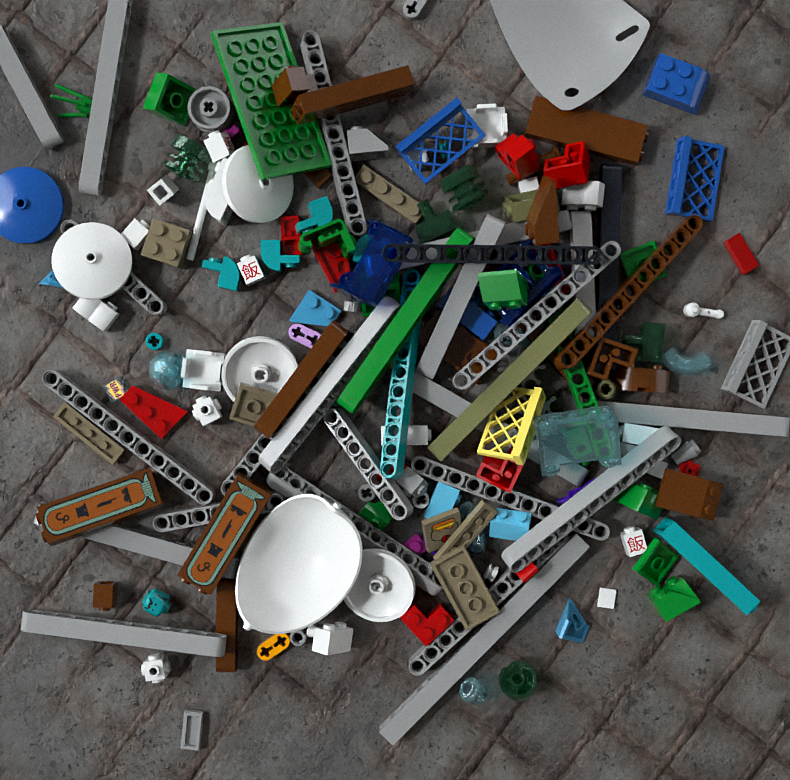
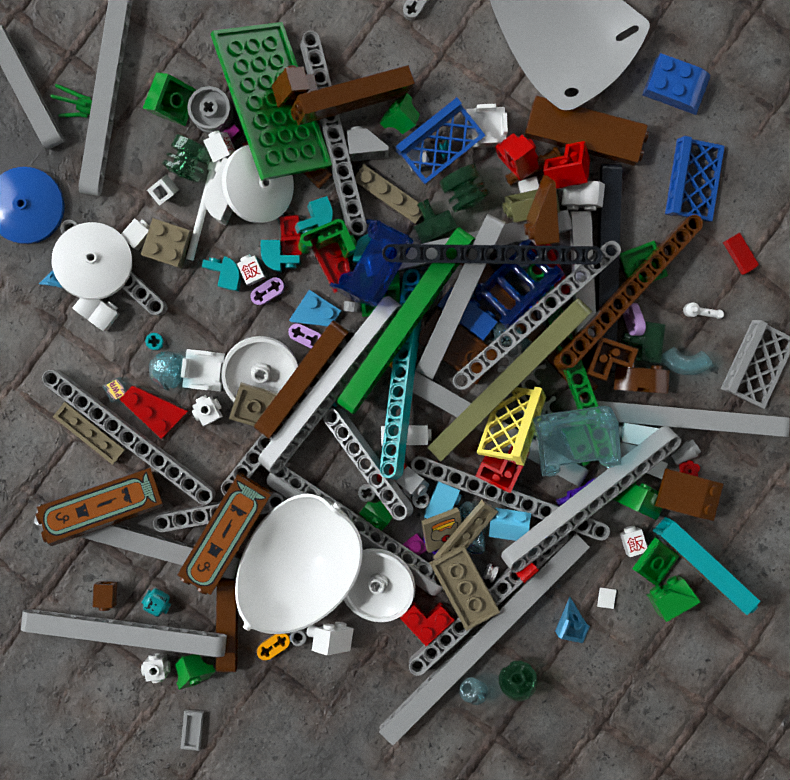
green slope [478,269,528,310] -> none
olive cone [597,380,616,399] -> none
none -> green brick [175,654,215,690]
none -> lavender beam [251,277,285,305]
none -> green brick [380,93,420,135]
none -> lavender beam [623,303,646,336]

